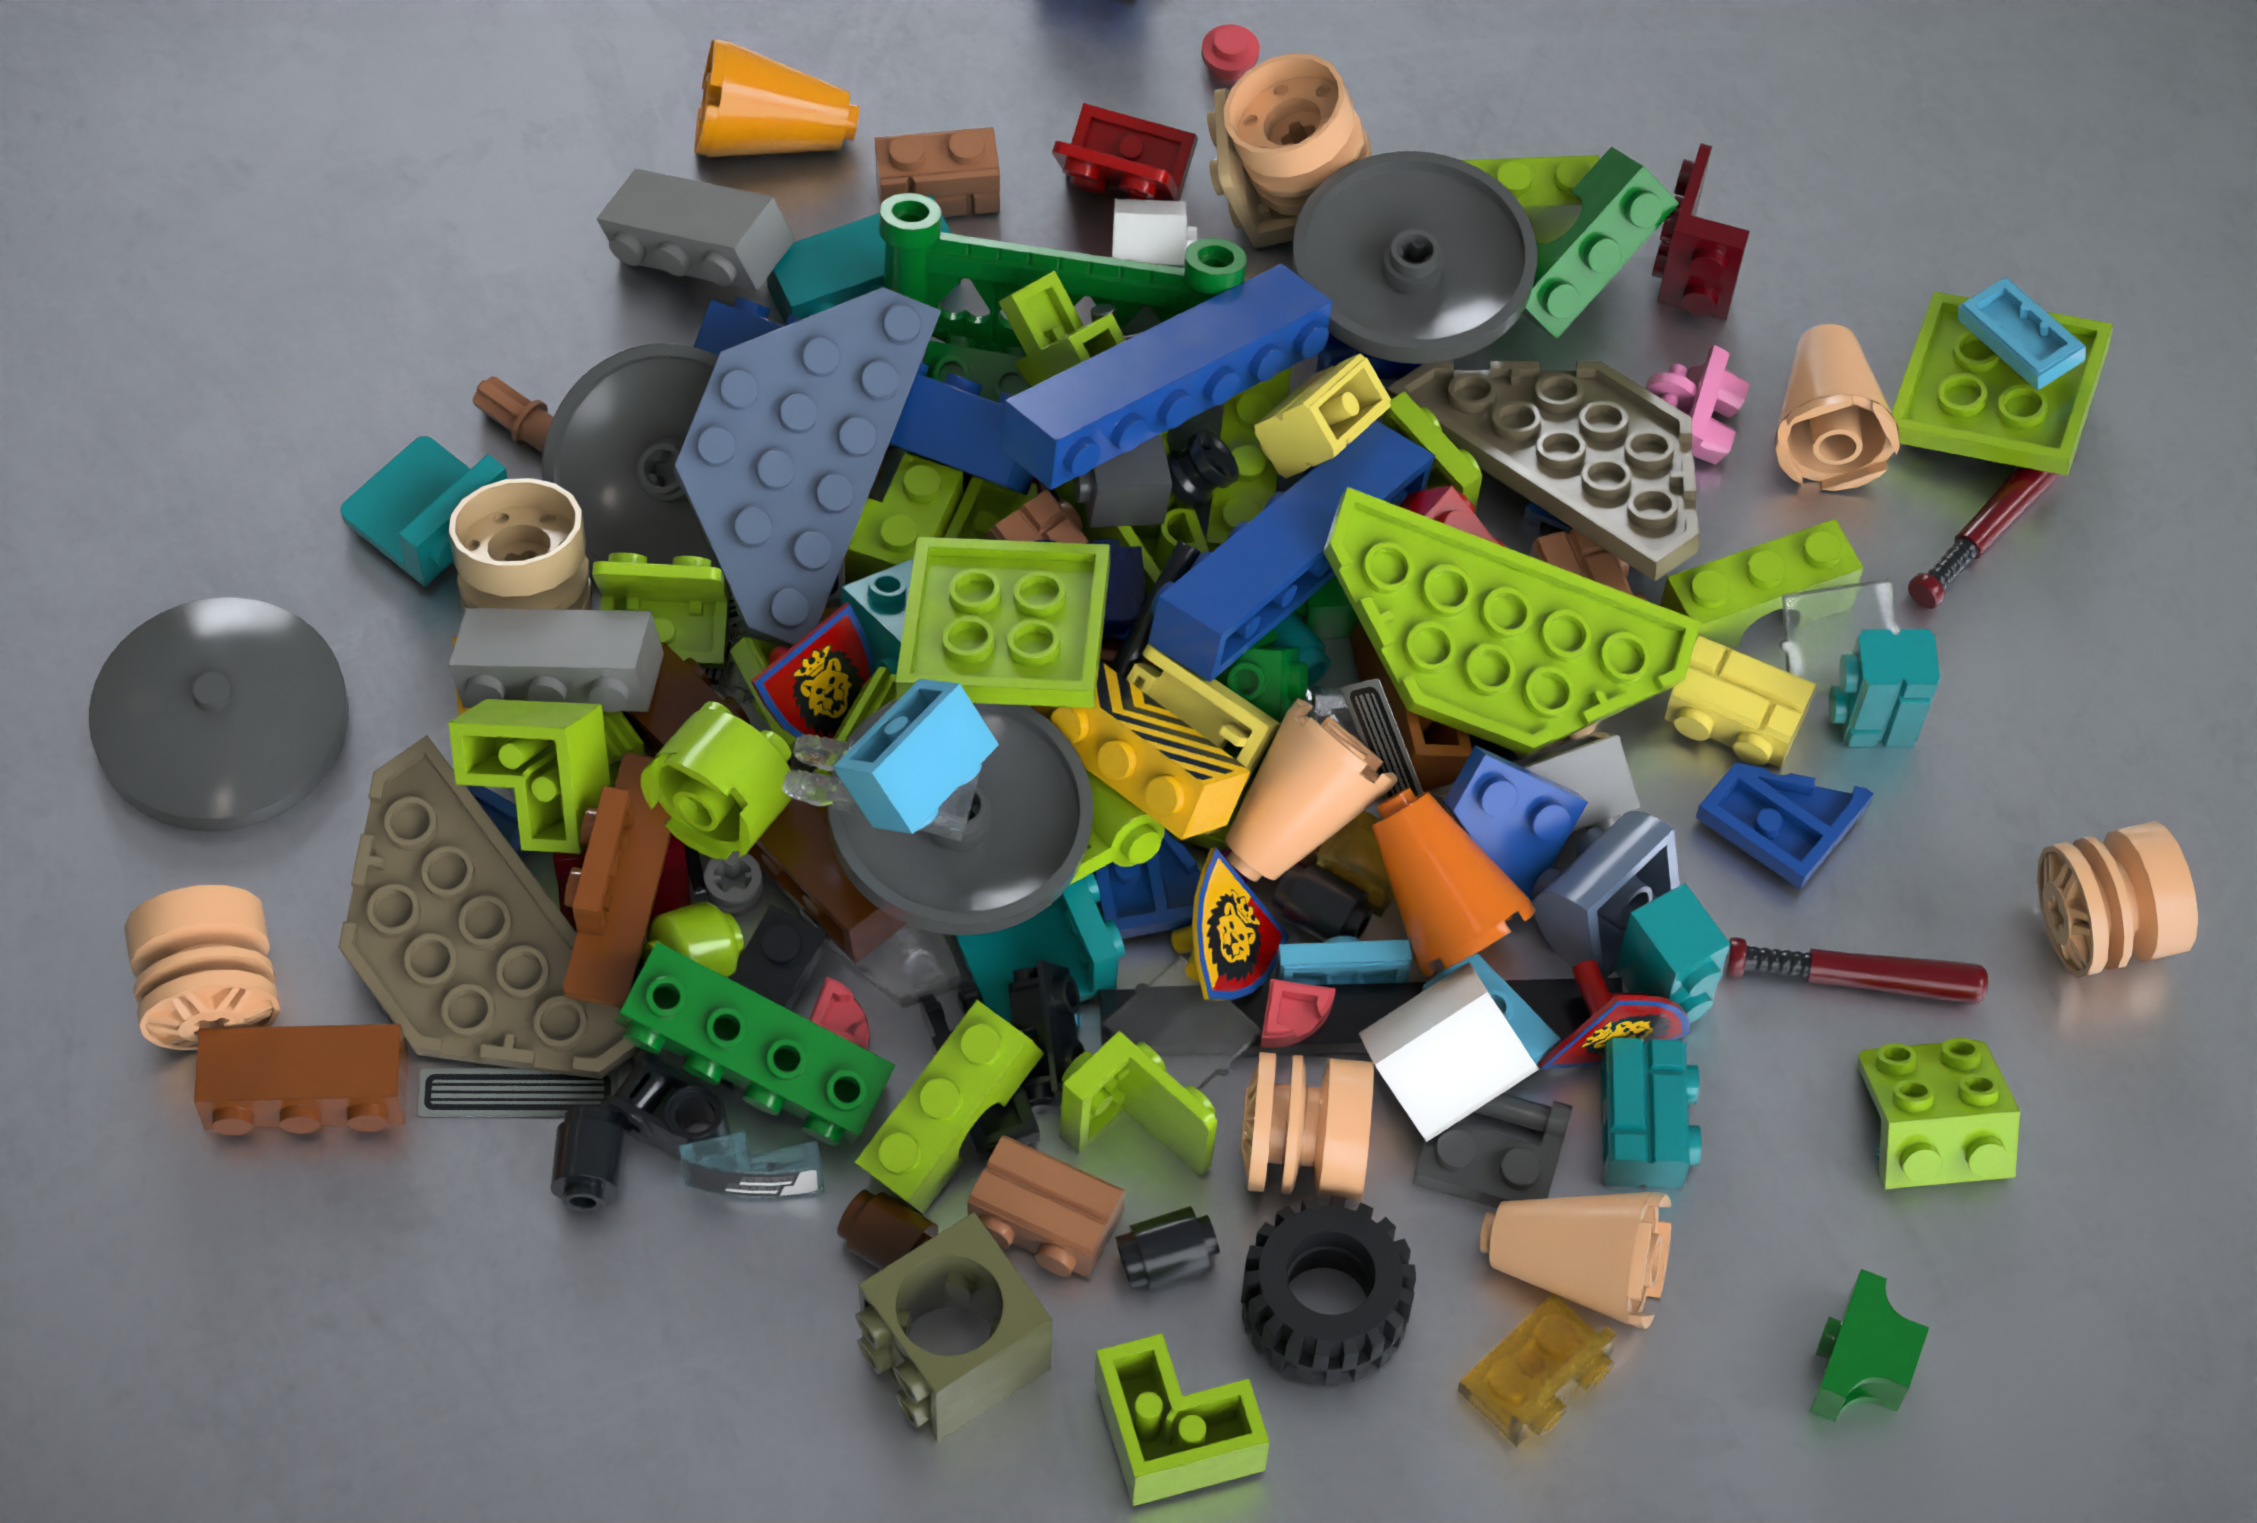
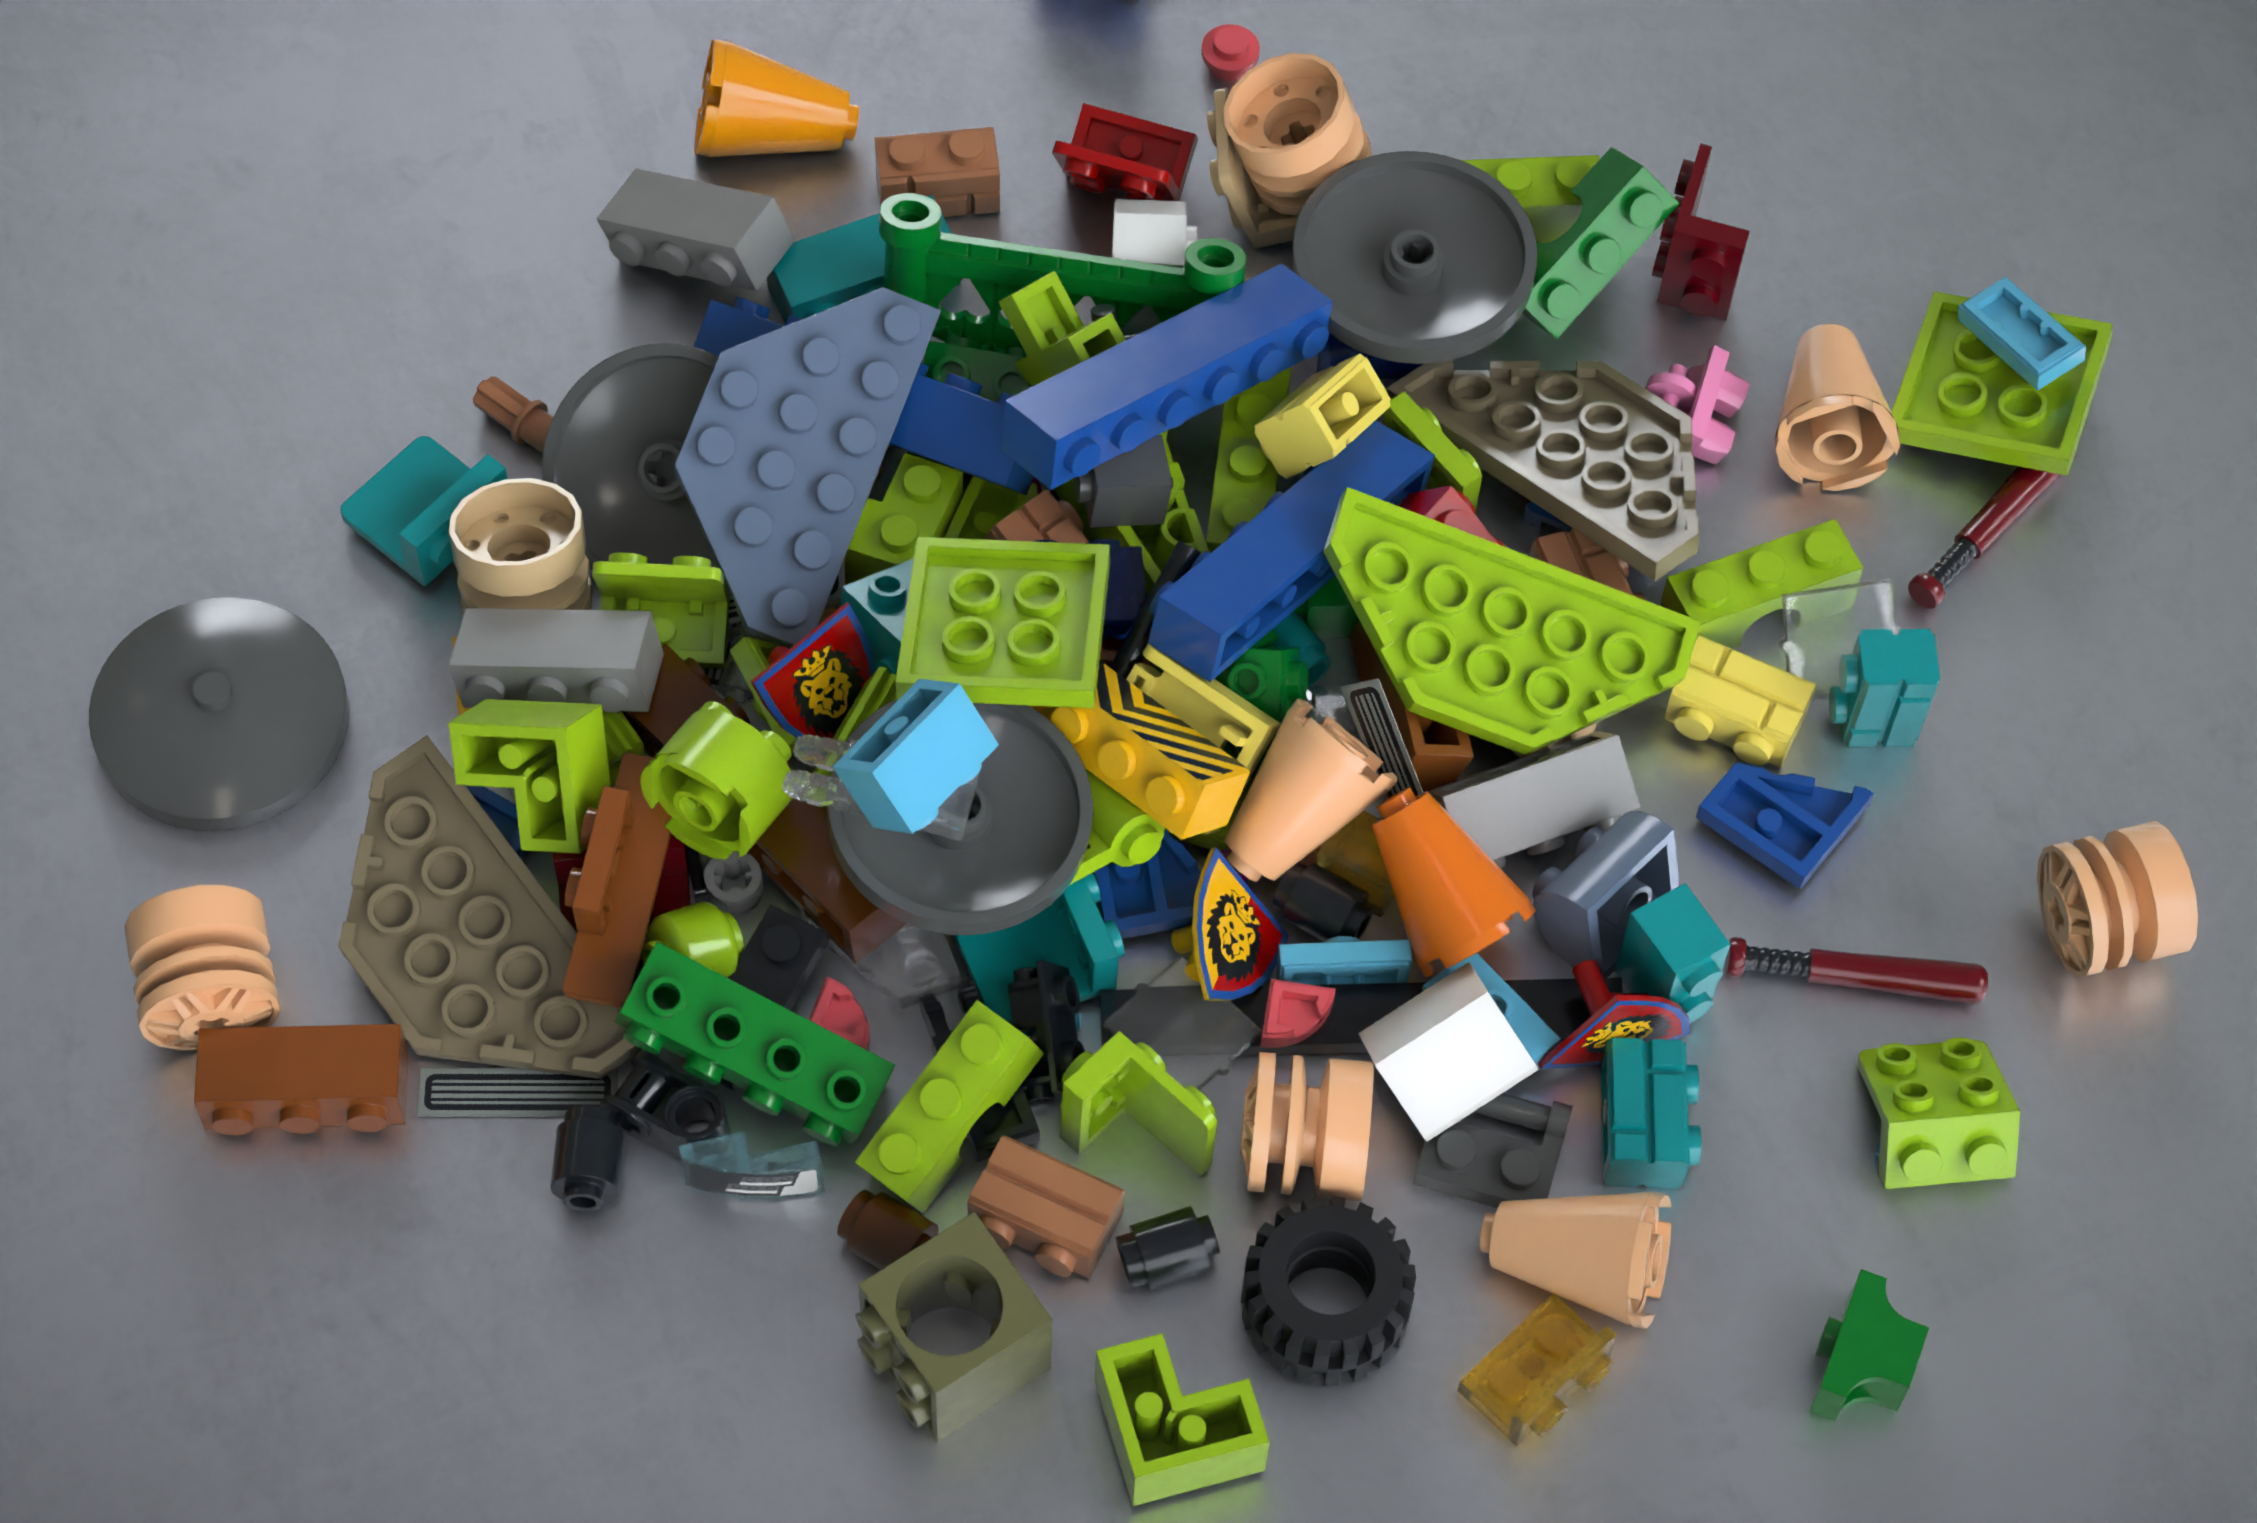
black wheel [1166,429,1239,509] -> none
blue wing [1444,745,1588,902] -> none

